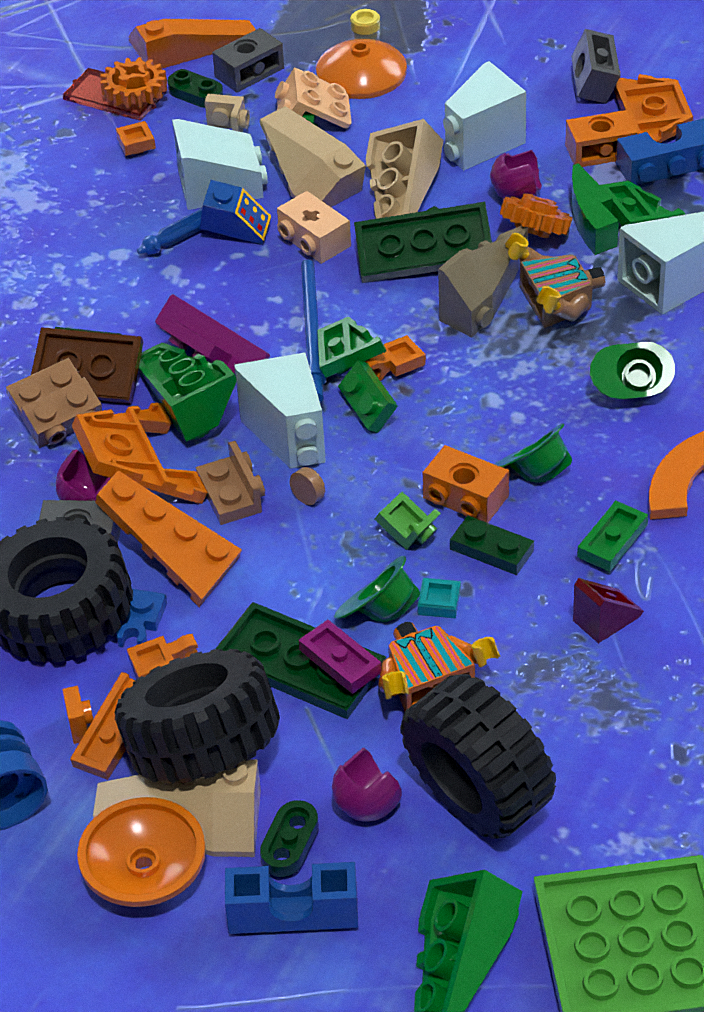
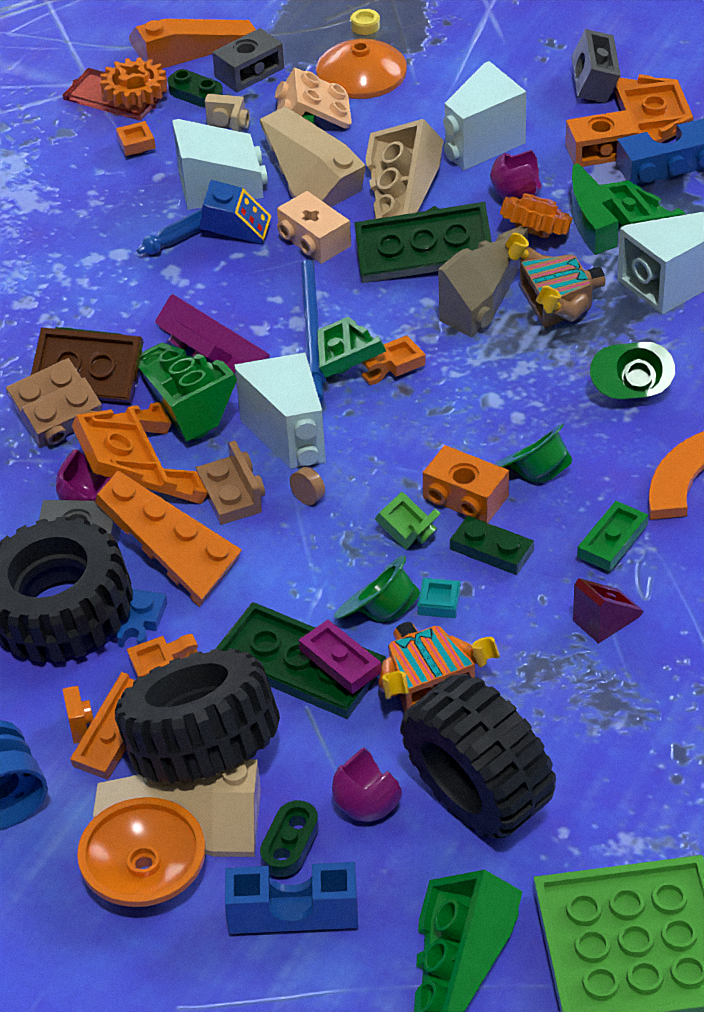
green plate [338,360,398,433] -> none

